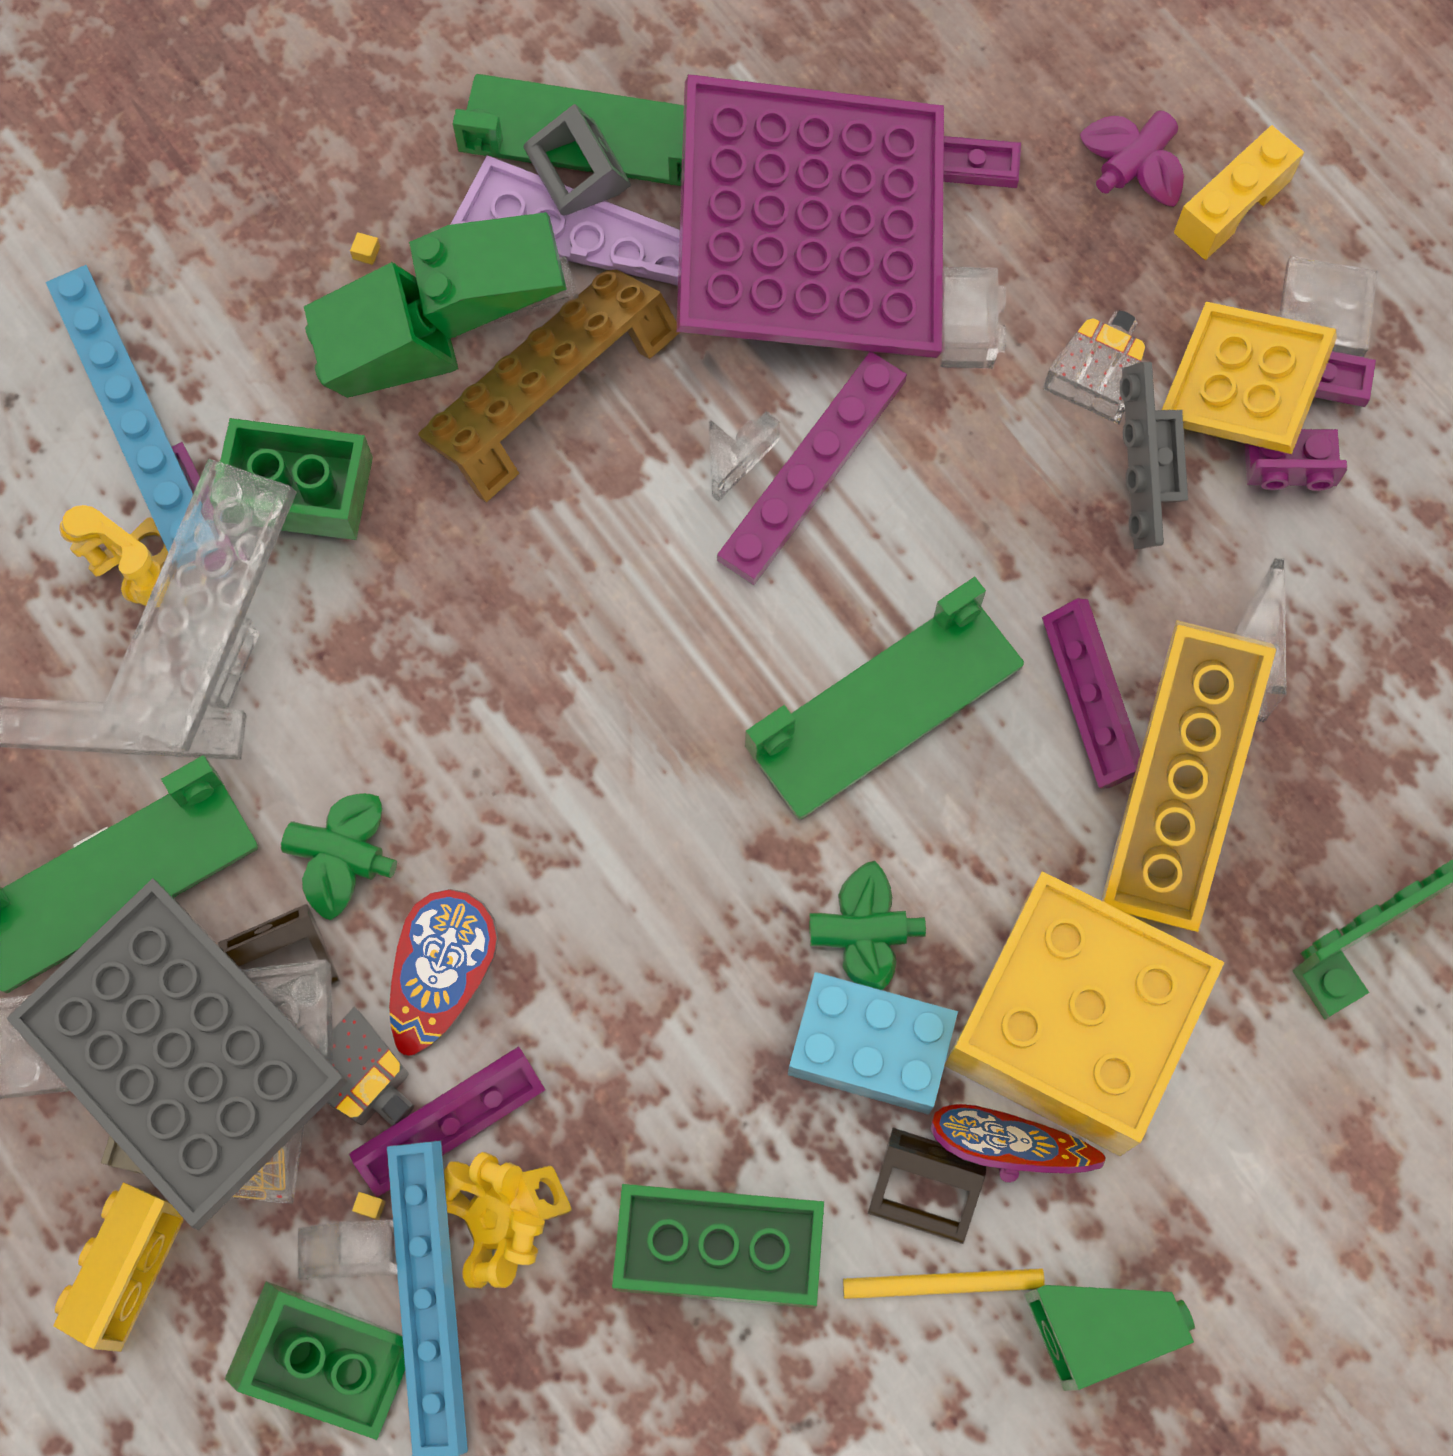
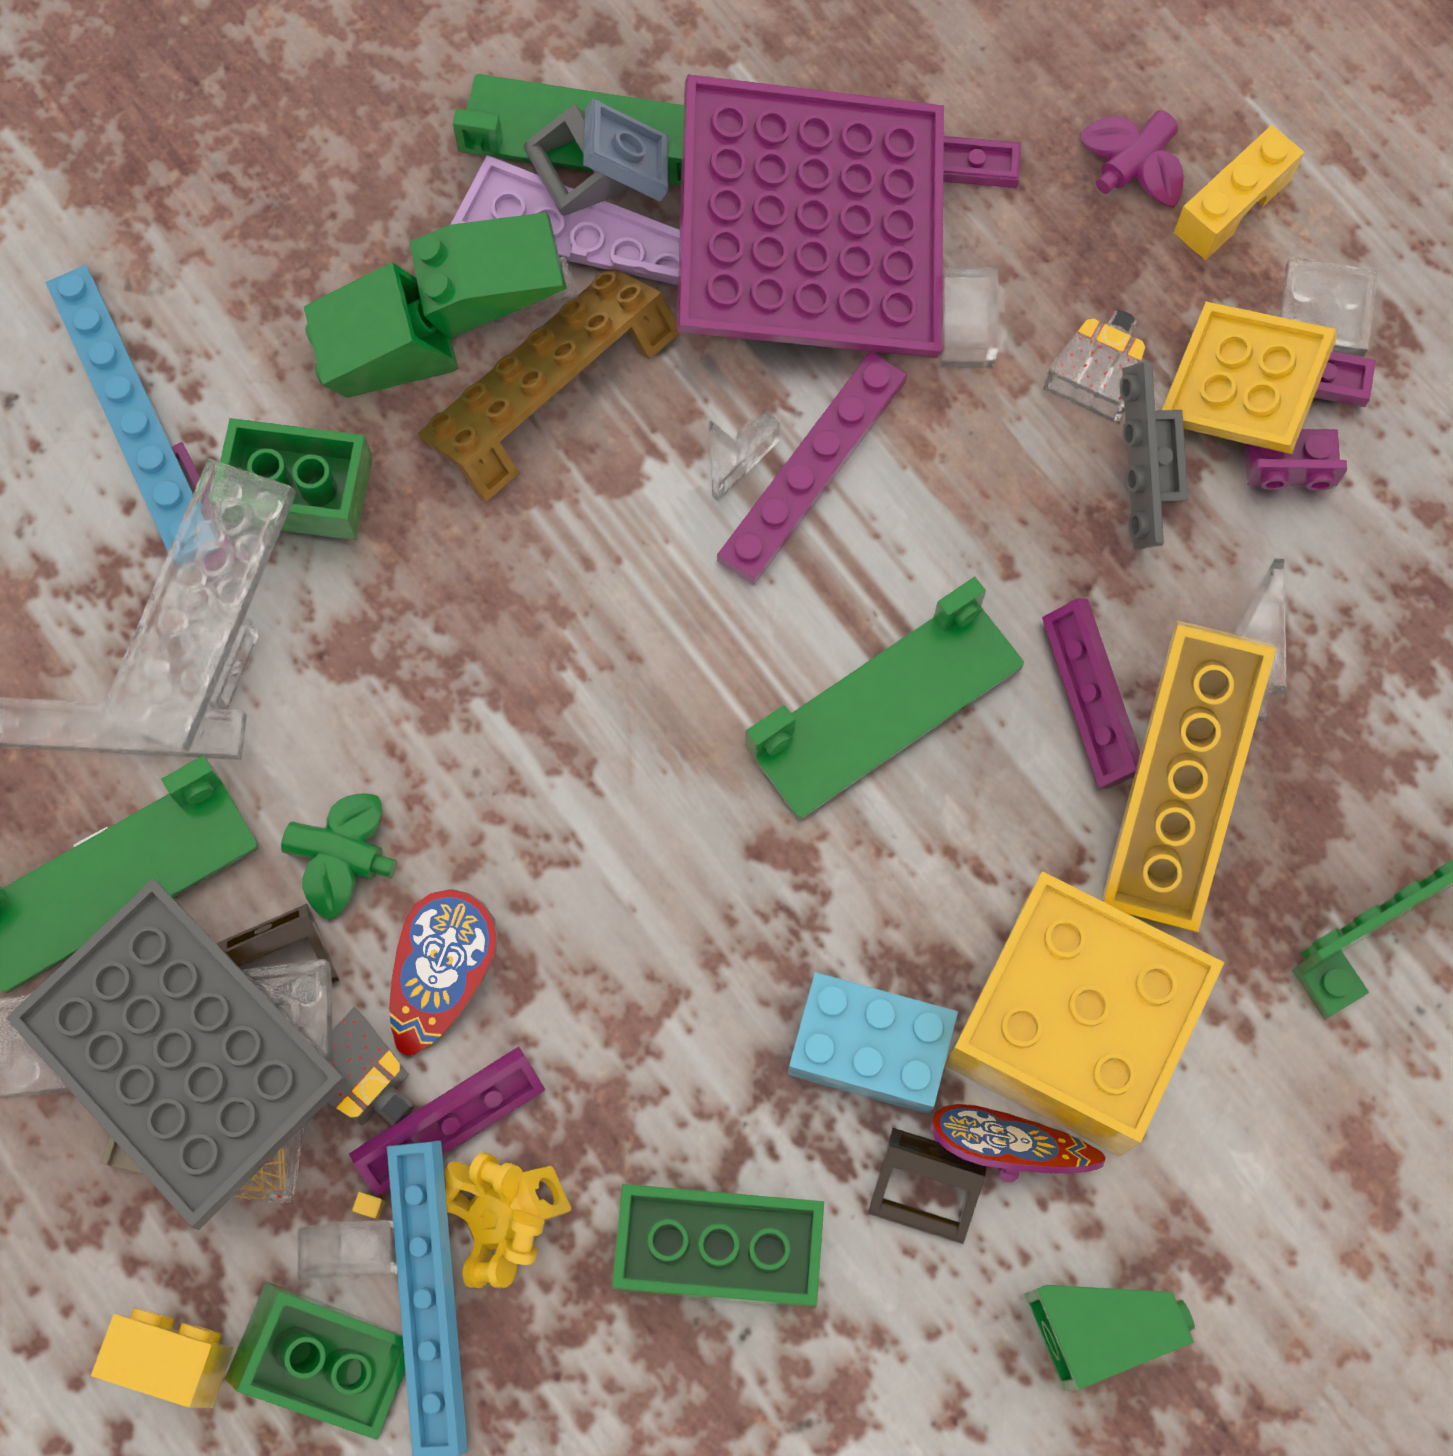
yellow slope [53,1182,184,1352] -> none
yellow piece [59,505,171,606] -> none
yellow piece [350,232,380,265] -> none
green plant [809,861,926,990] -> none
yellow bar [843,1268,1045,1299] -> none
none -> yellow brick [91,1308,234,1408]
none -> sand blue tile [583,99,668,202]

